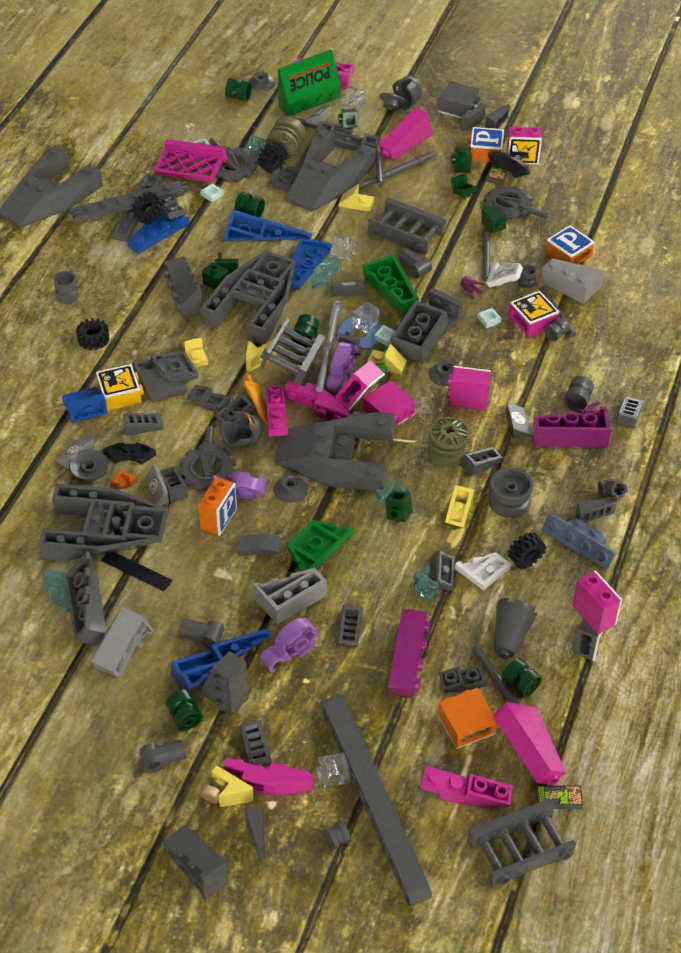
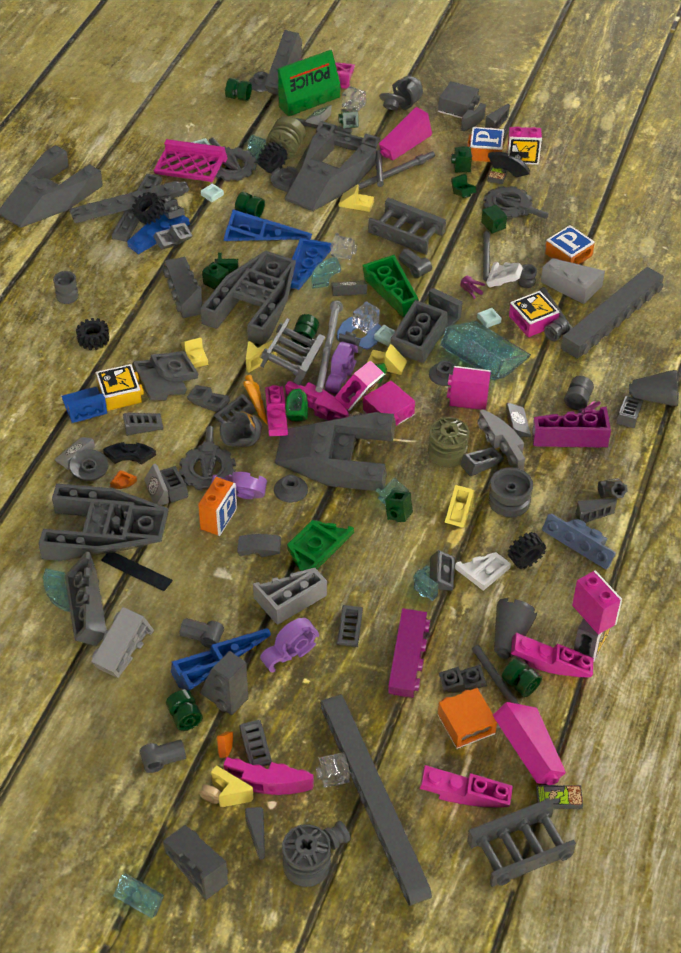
none -> clear light blue plate [113,873,164,918]
none -> dark grey slope [153,223,192,250]
none -> orange tile [217,731,233,758]
none -> dark grey wedge [265,30,302,95]
none -> dark grey wheel [282,824,331,887]
none -> green rock [286,389,308,422]
none -> clear light blue slope [440,321,531,380]
none -> light grey slope [477,409,525,471]
none -> dark pink slope [511,633,594,677]
none -> dark grey brick [561,267,664,359]
none -> dark grey cone [629,370,679,406]

